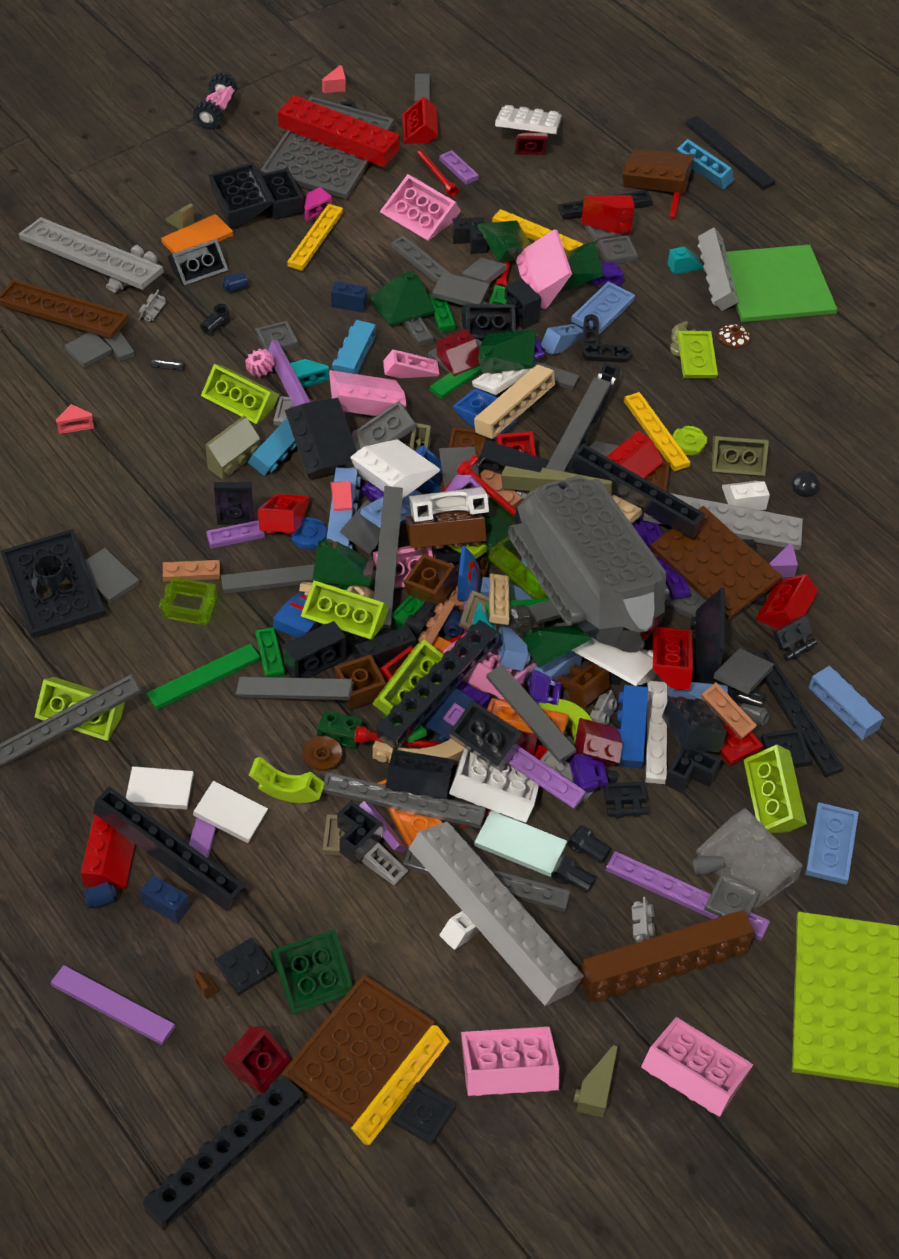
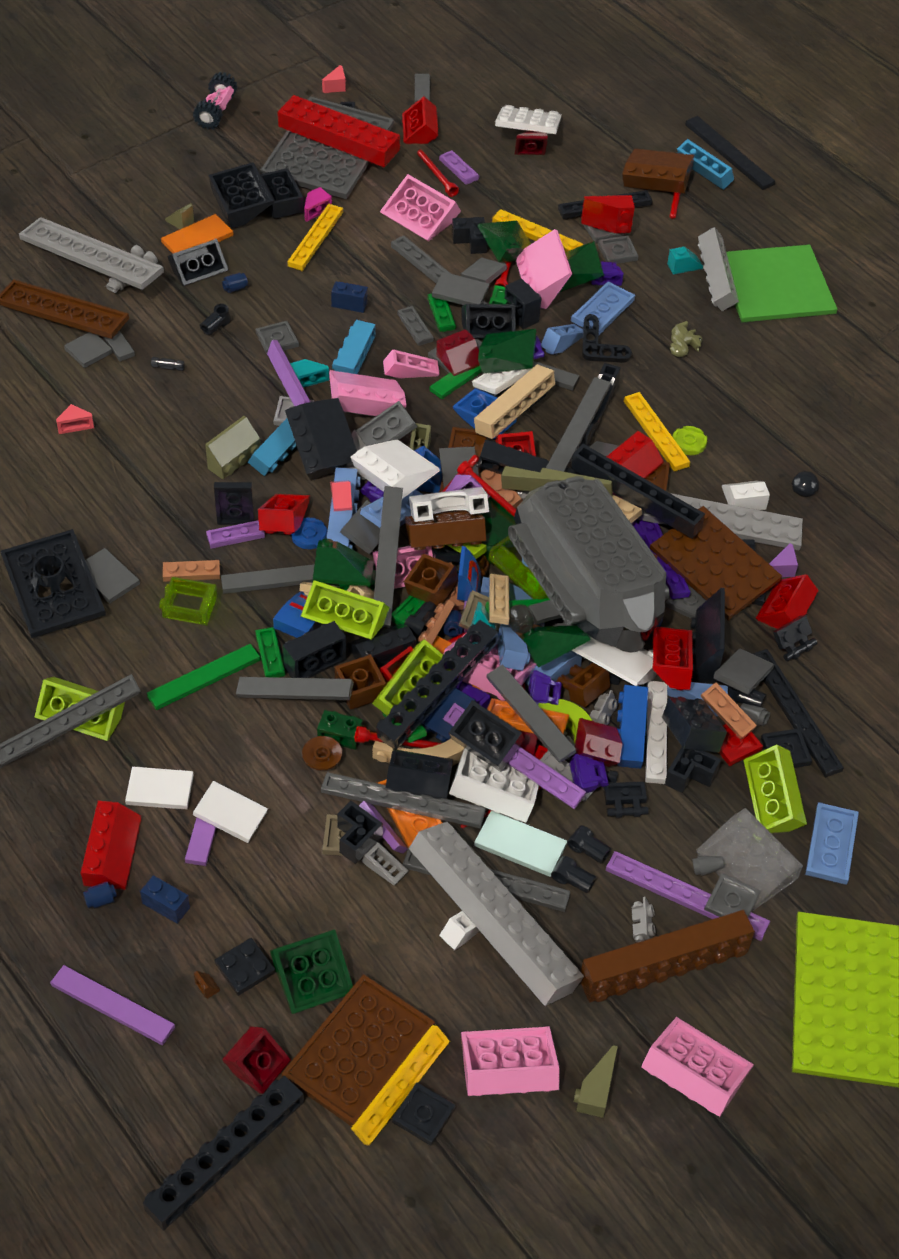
black brick [93,786,244,912] -> none
light grey hinge [138,290,166,322] -> none
lime slope [201,364,280,424] -> none
bright pink gear [245,348,275,378] -> none
lime arch [249,757,325,803] -> none
dark green slope [369,271,435,326] -> none
lime plate [677,331,718,379] -> none
olive slope [711,436,769,476] -> none
reddish brown dish [717,324,751,348] -> none
medium blue brick [809,666,884,740] -> none

